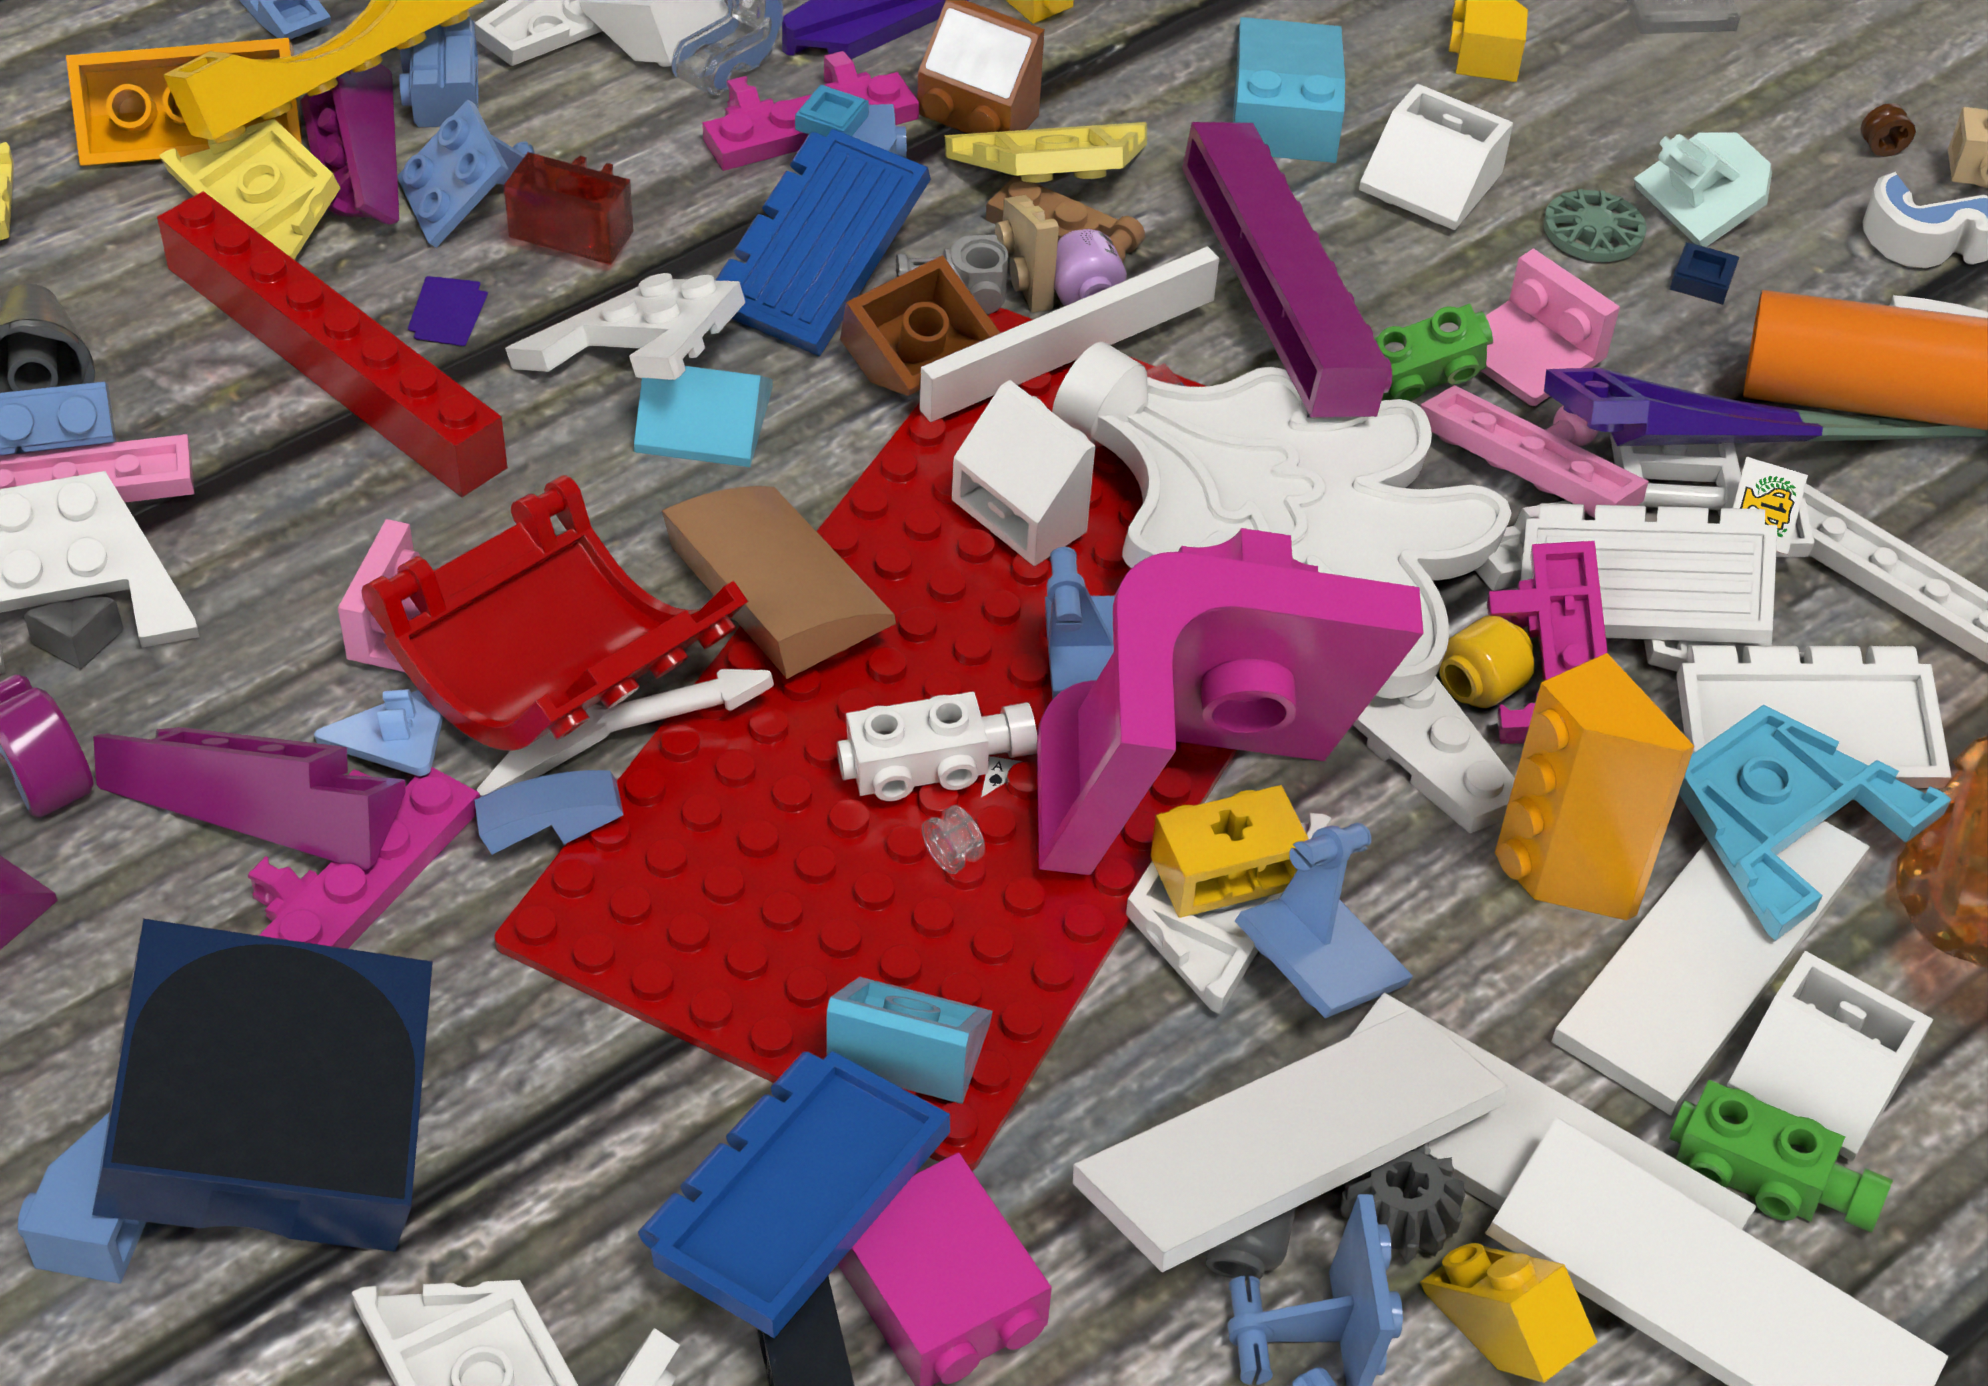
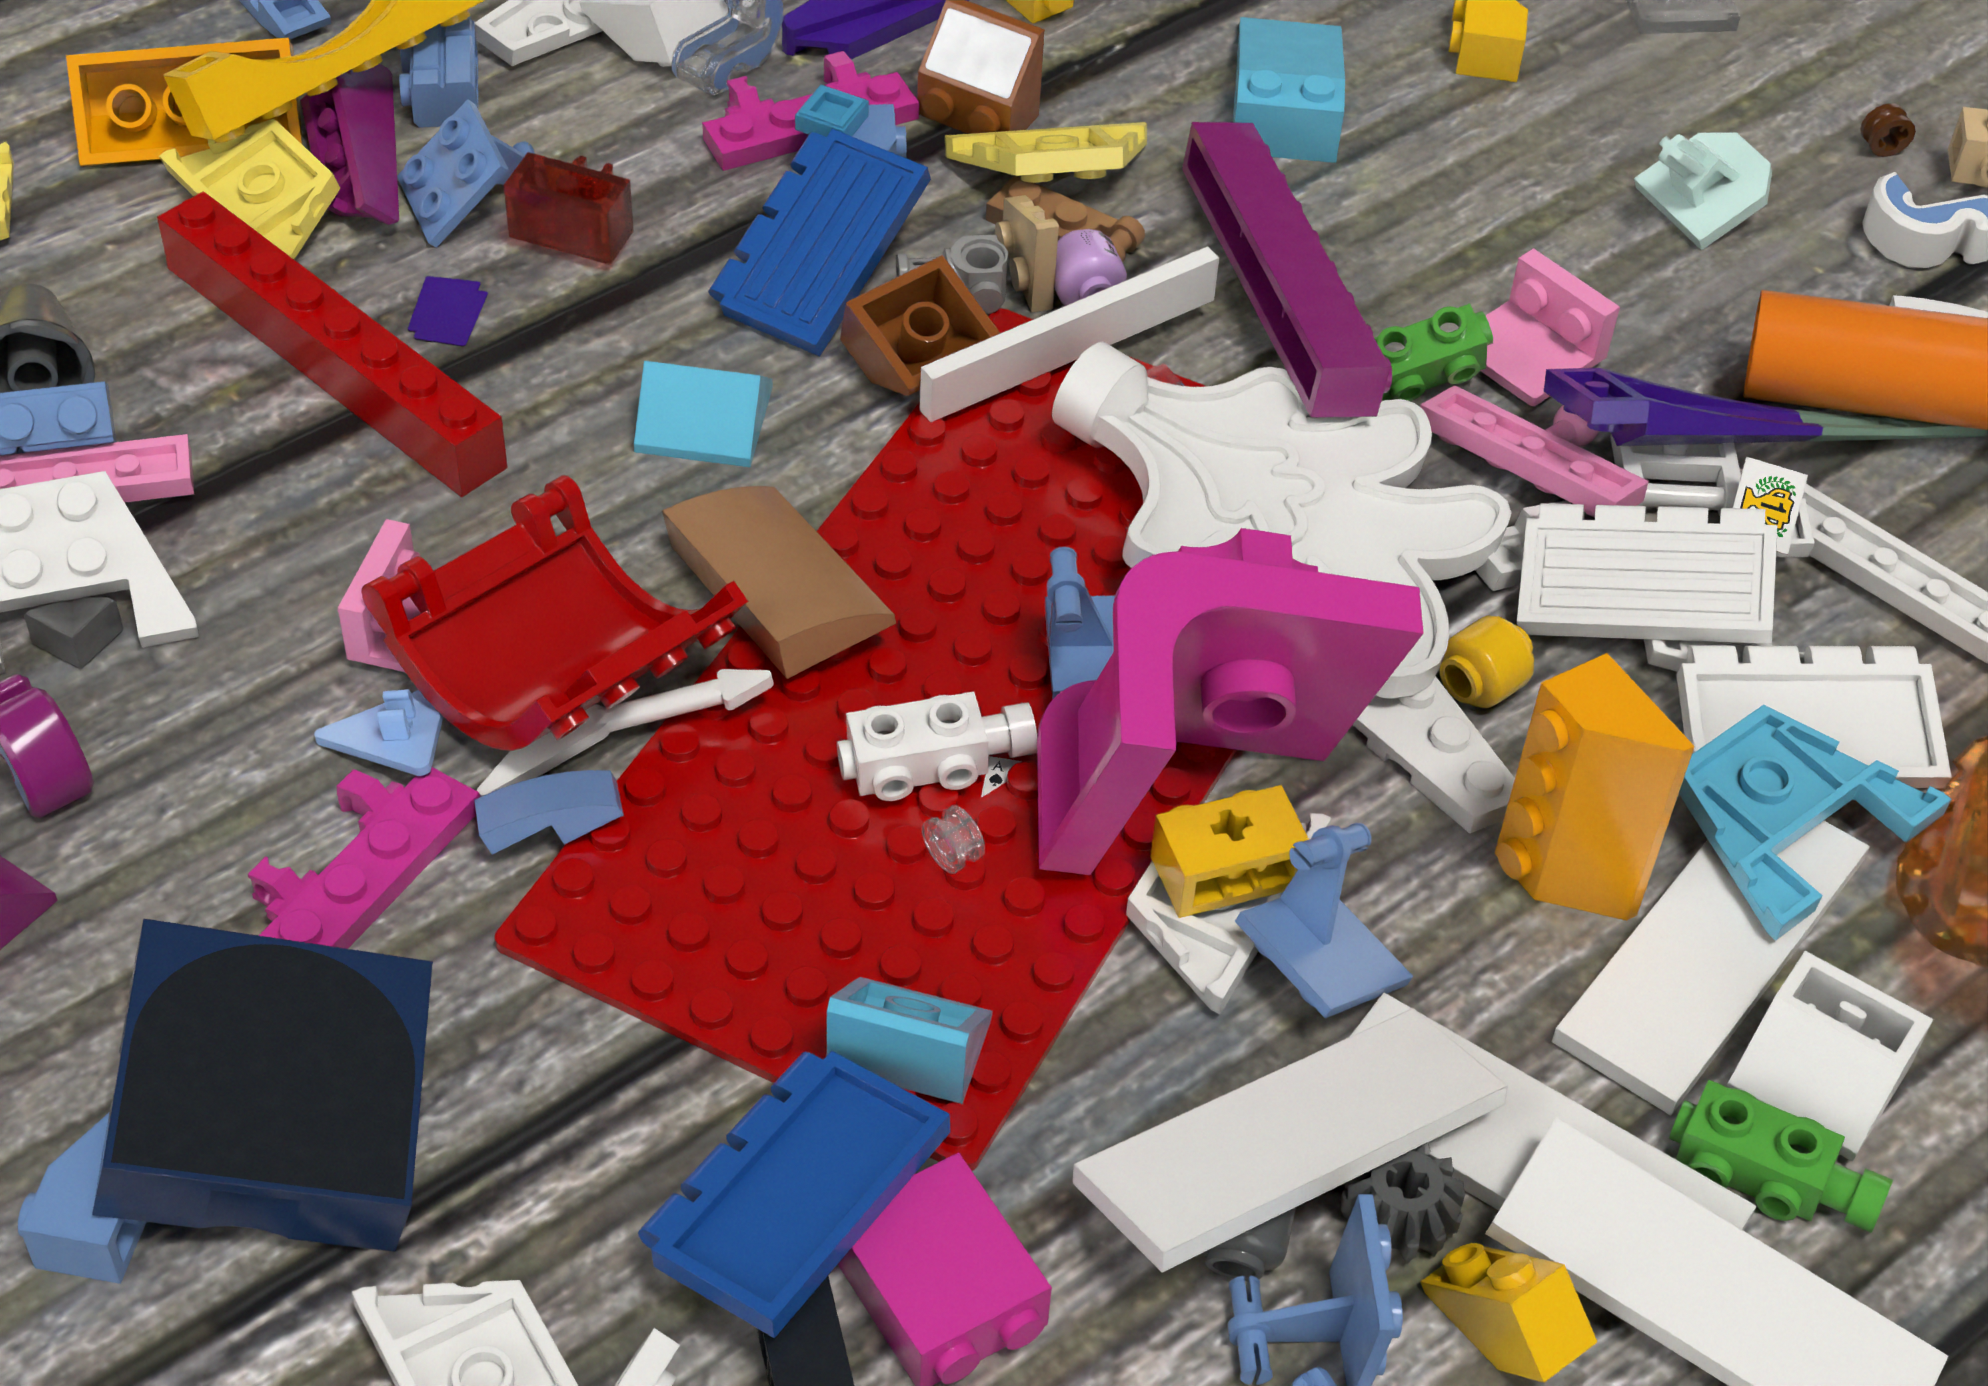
magenta wedge [93,727,406,870] -> none
white wing [505,273,746,380] -> none
white slope [952,380,1095,566] -> none
white slope [1359,83,1513,230] -> none
dark pink hinge [1487,541,1608,744] -> none
sand green wheel [1543,189,1647,262] -> none
dark blue tile [1670,242,1739,305] -> none

